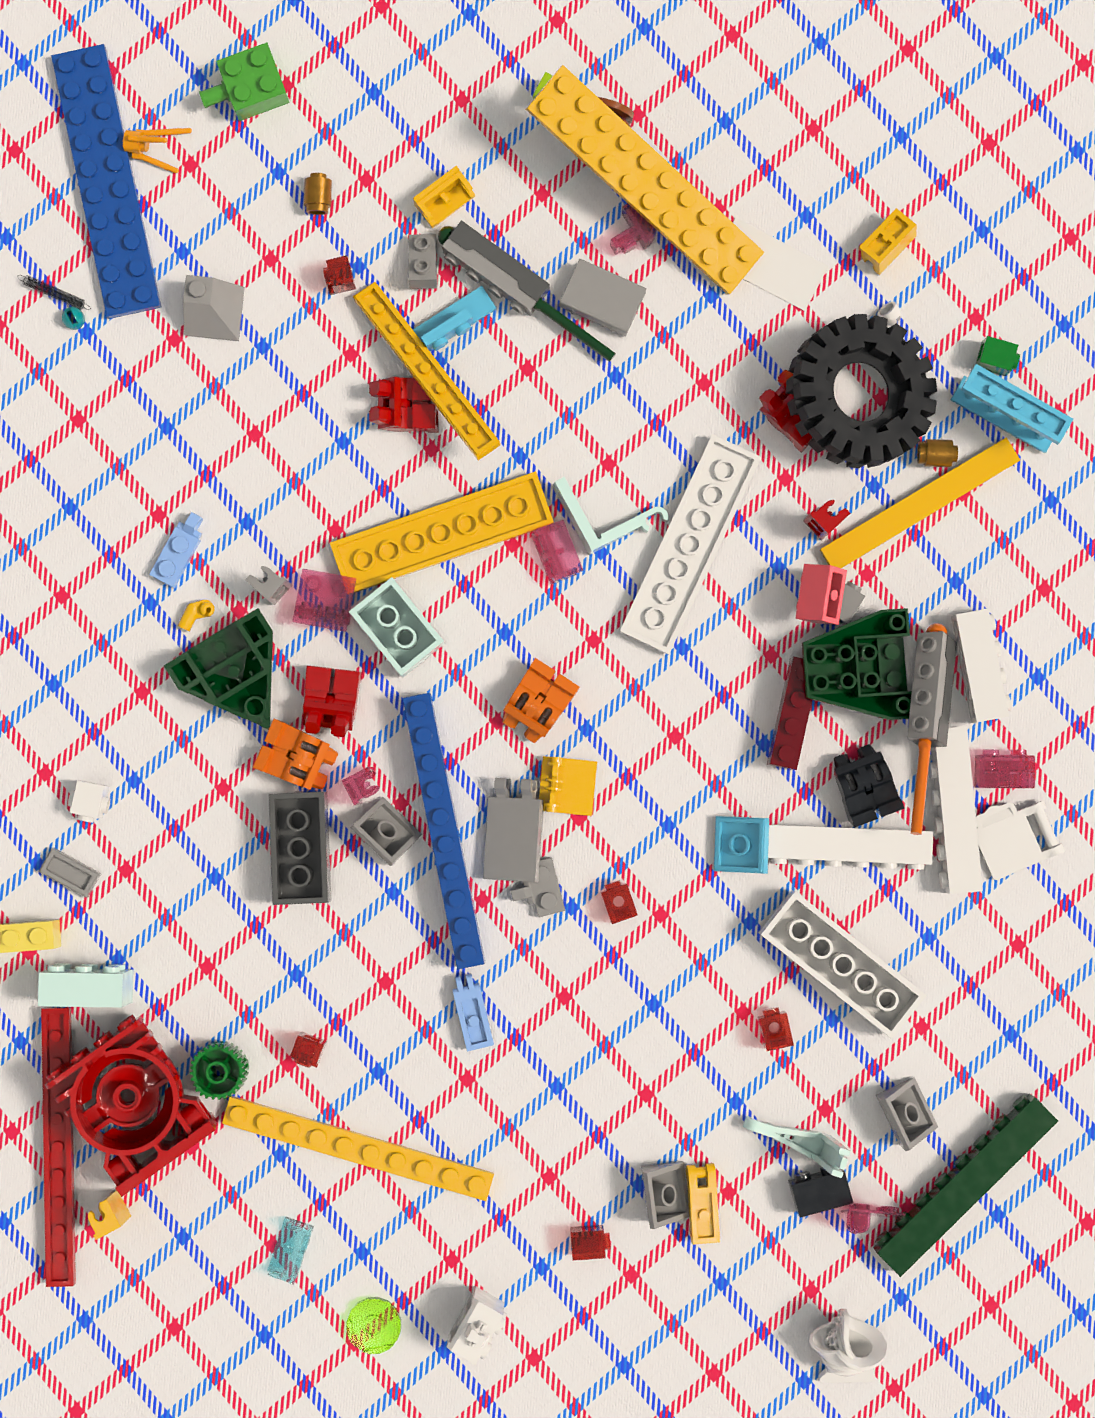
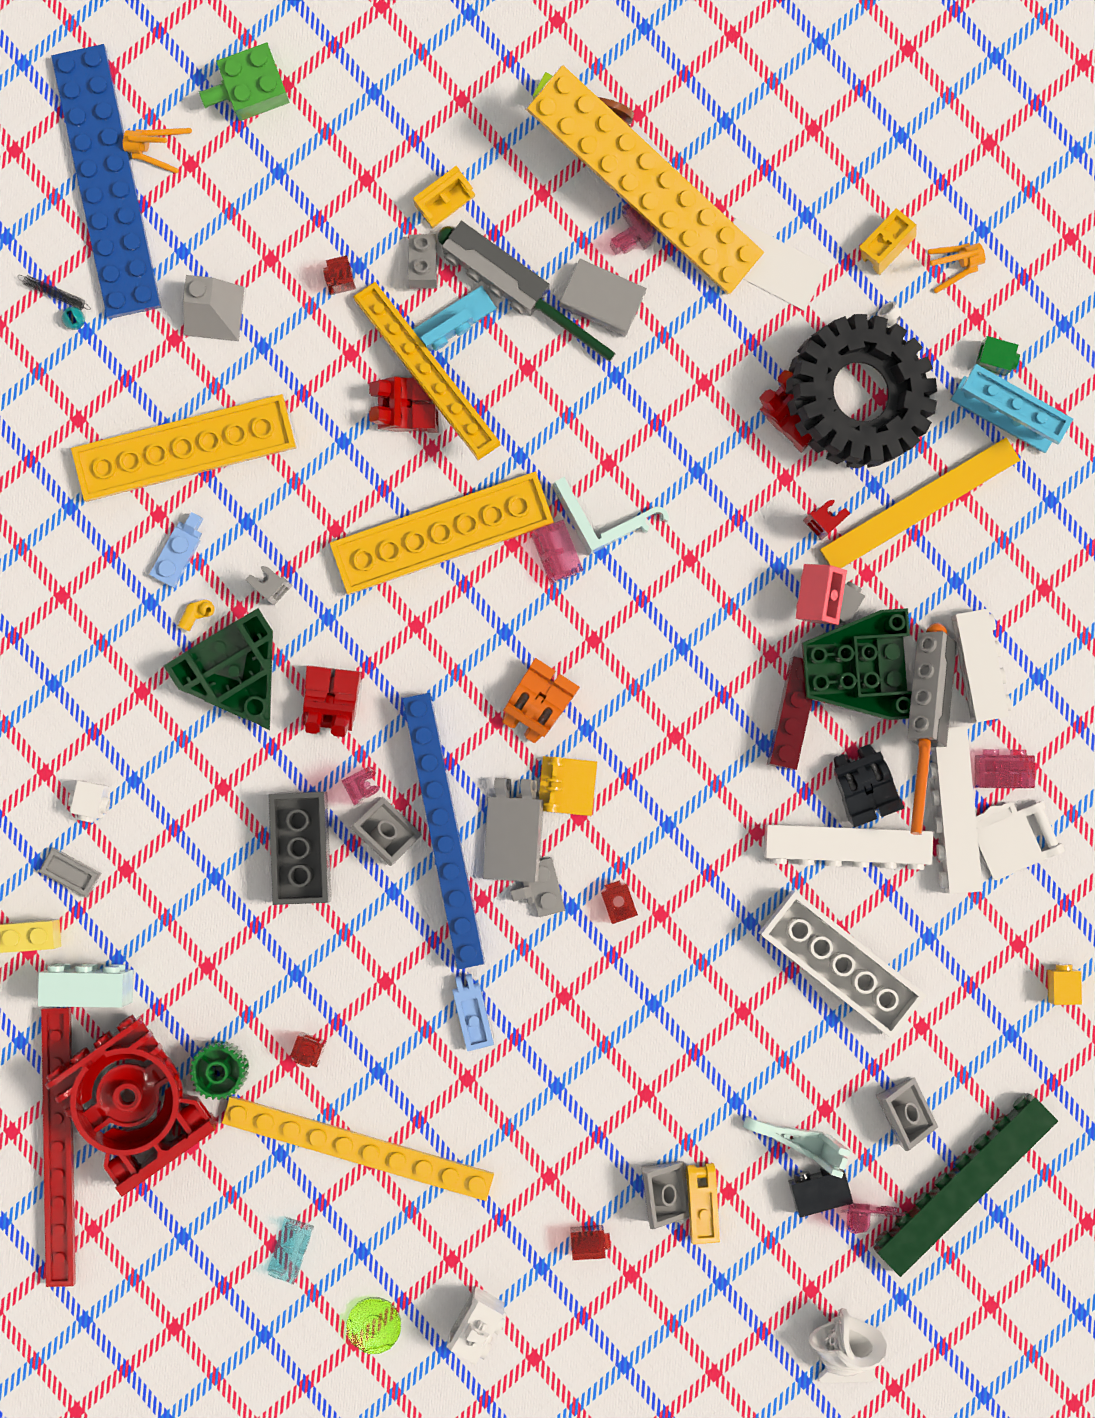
yellow hinge [88,1190,131,1240] -> none
orange hips [253,718,338,790] -> none
clear pink hinge [292,569,357,632] -> none
pearl gold brick [304,173,332,215] -> none
light aqua brick [349,577,445,677] -> none
white plate [619,434,761,655] -> none
medium azure tile [714,816,769,874] -> none
clear red brick [758,1007,794,1051] -> none
pearl gold brick [917,439,958,467] -> none
none -> yellow plate [71,394,297,502]
none -> light orange plant [928,243,986,293]
none -> yellow brick [1047,964,1082,1005]

